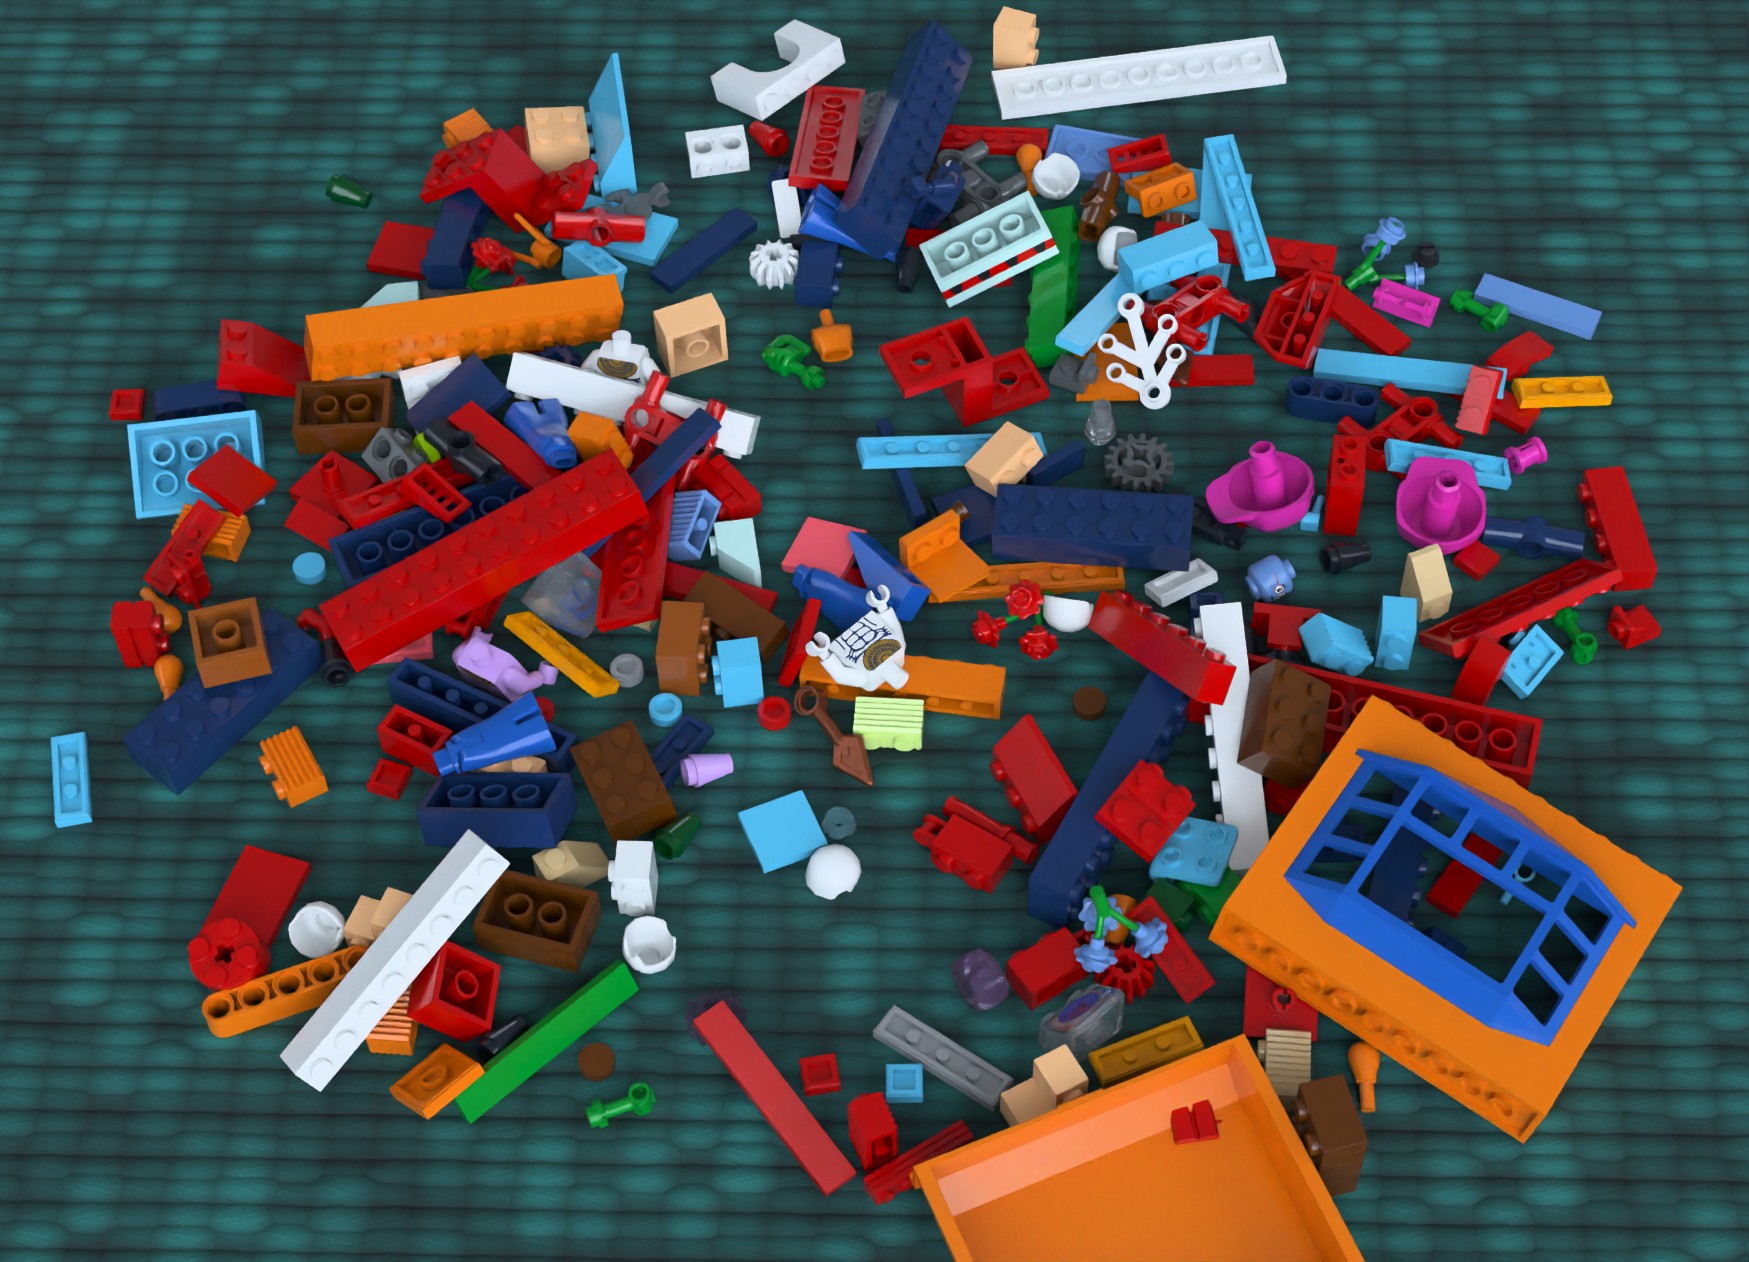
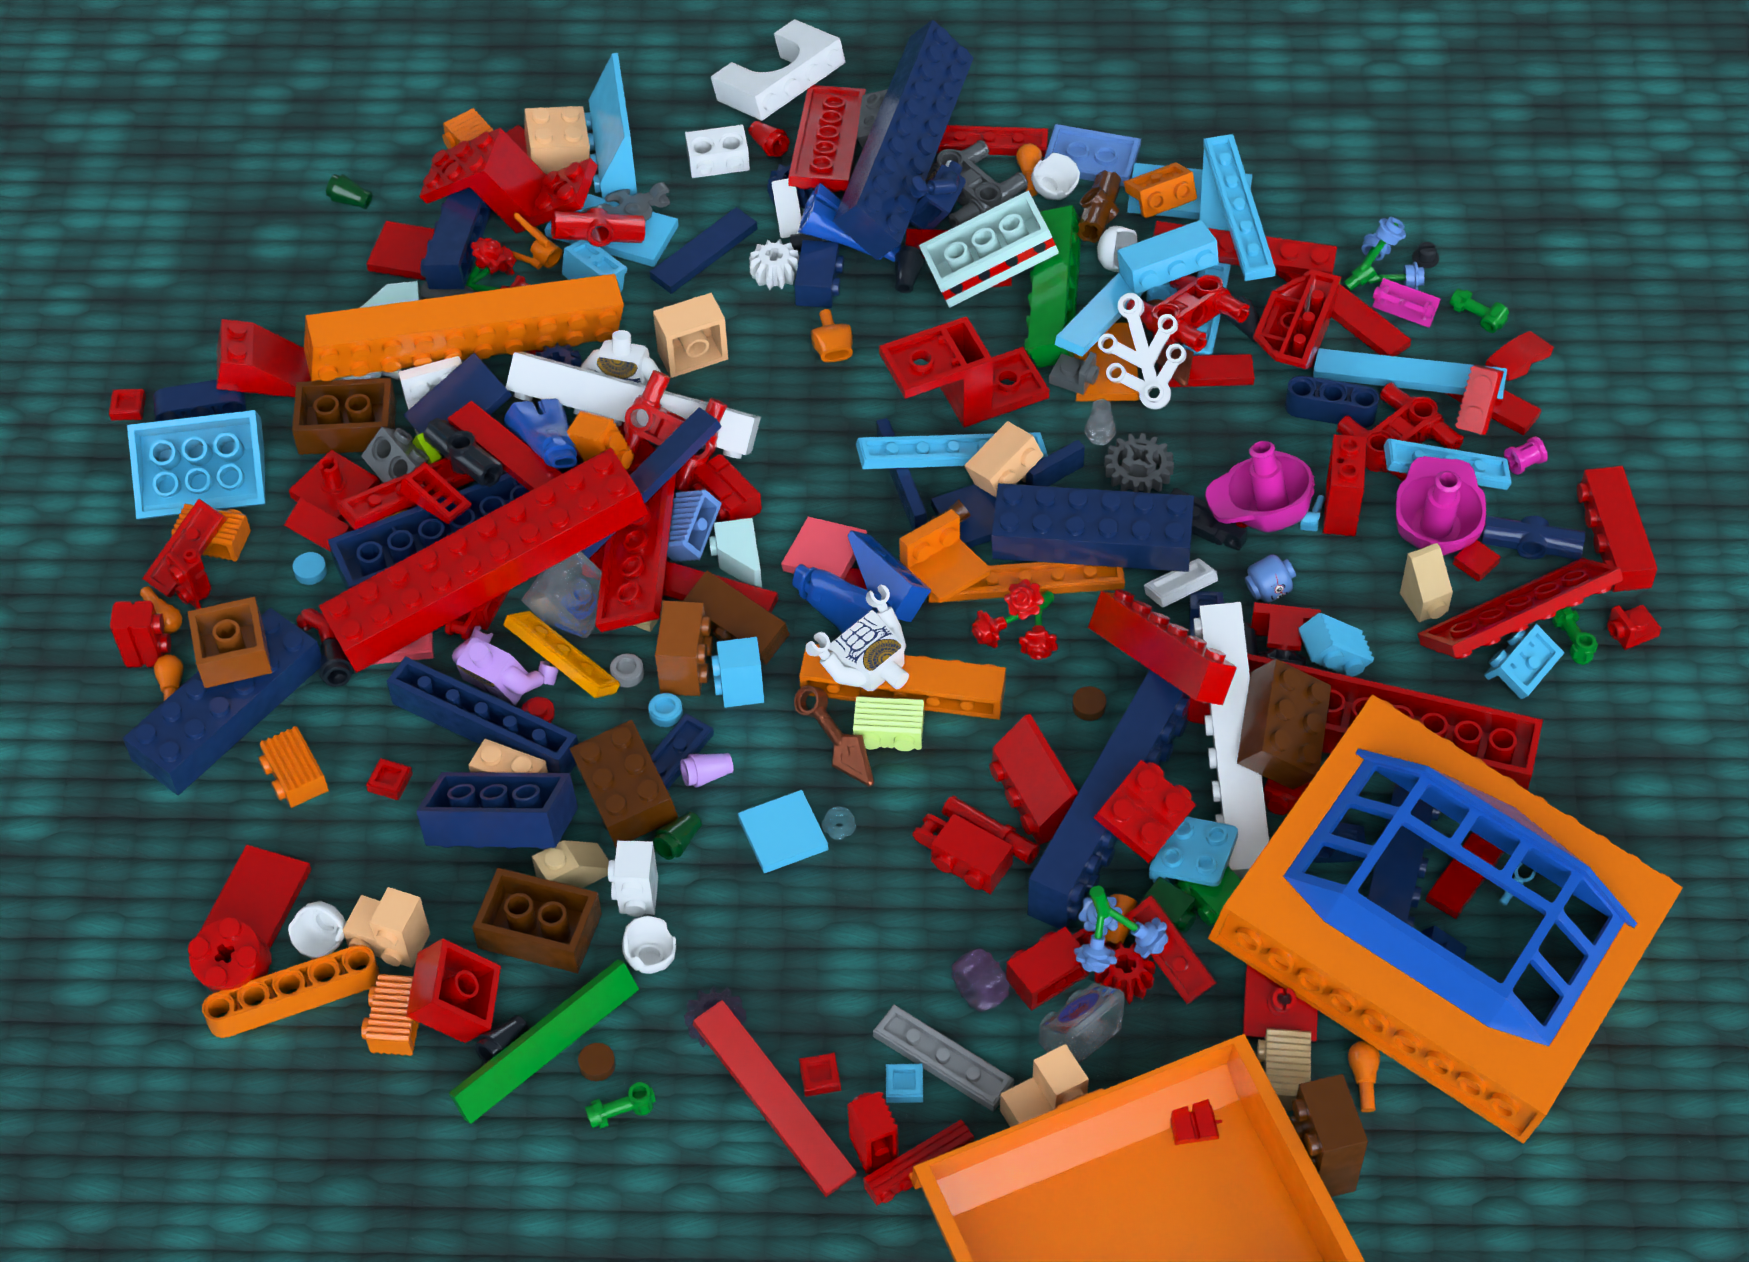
medium azure tile [51,731,92,828] -> none
red tile [187,444,277,518] -> none
white brick [280,829,510,1092] -> none
red brick [377,704,470,778] -> none
orange tile [389,1043,485,1120] -> none
blue piece [432,691,557,777] -> none
red tile [757,696,791,731] -> none
green piece [761,334,826,390] -> none
red tile [777,597,822,688] -> none
white hair [805,844,862,899] -> none
white plate [991,36,1287,120] -> none
light nougat brick [993,6,1039,70] -> none
white hair [1043,595,1094,633] -> none
light orange tile [1088,1015,1204,1089] -> none
red slope [1107,133,1172,173] -> none
reddish brown tile [1160,212,1191,225] -> none
black cone [1319,542,1371,575] -> none
medium azure brick [1374,595,1417,670] -> none
red slope [1450,635,1512,707] -> none
medium blue tile [1473,273,1602,340] -> none
light orange tile [1511,376,1613,408] -> none

